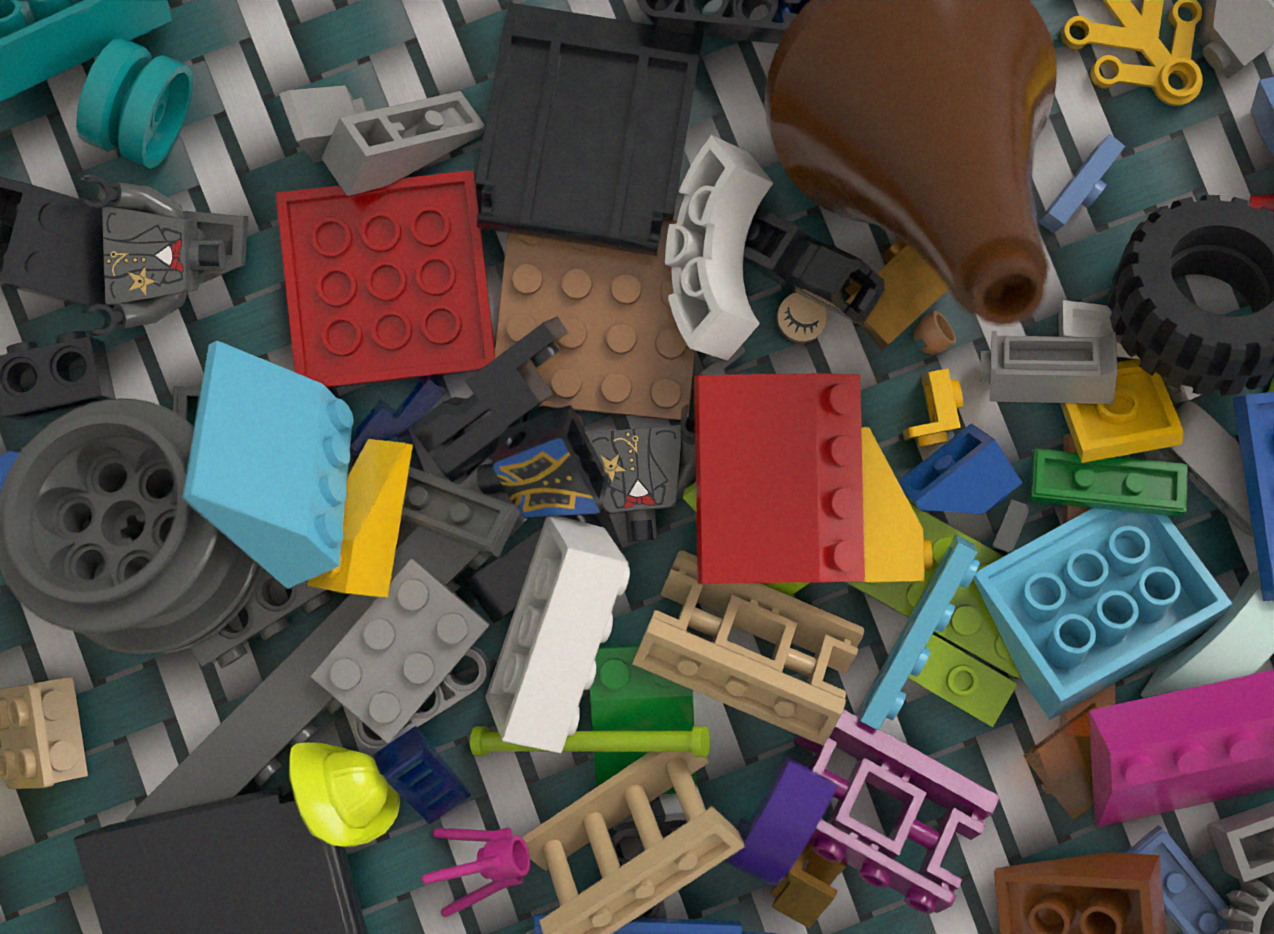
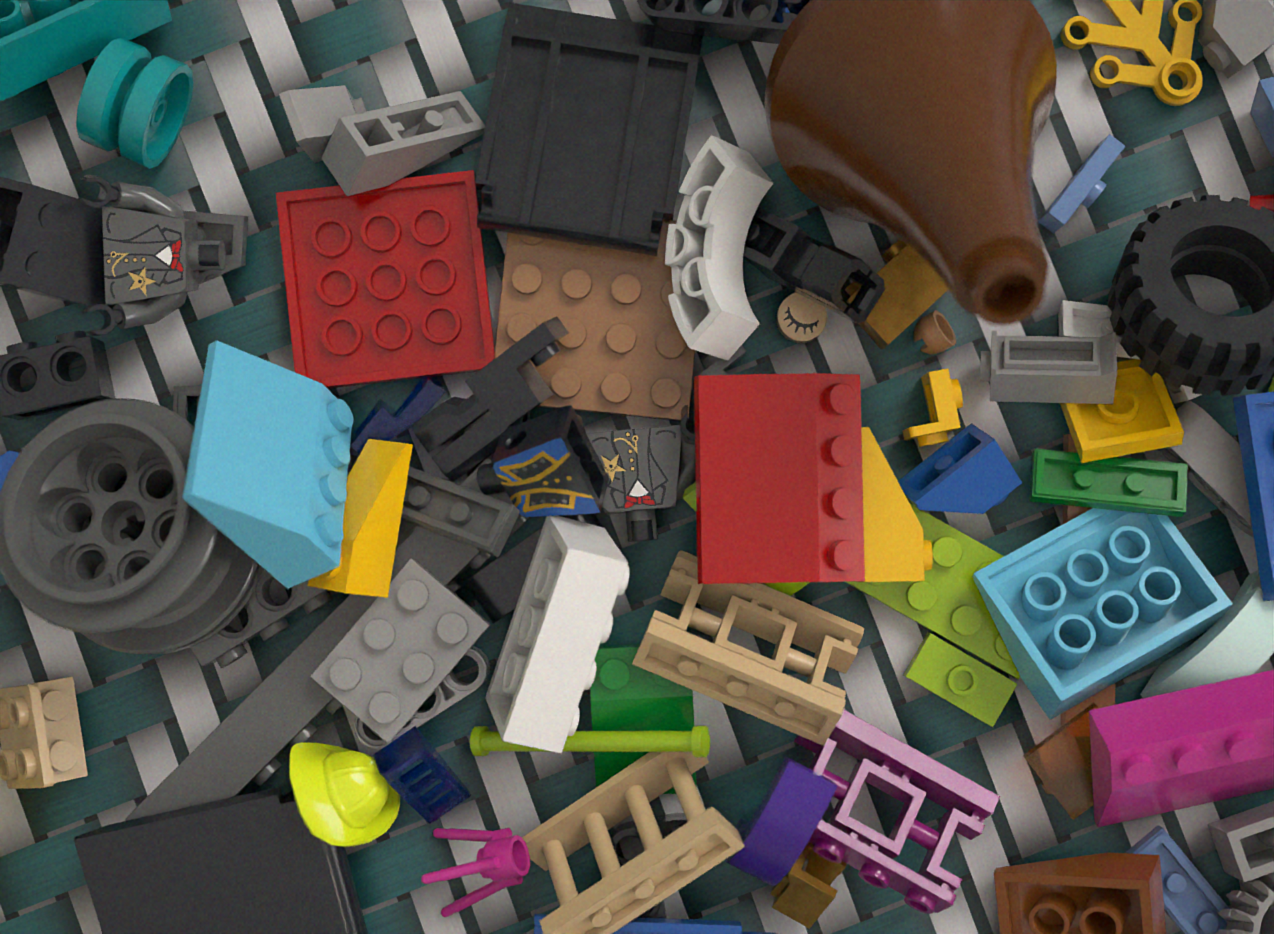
medium azure plate [859,534,980,731] -> none
dark grey tile [990,499,1030,555] -> none

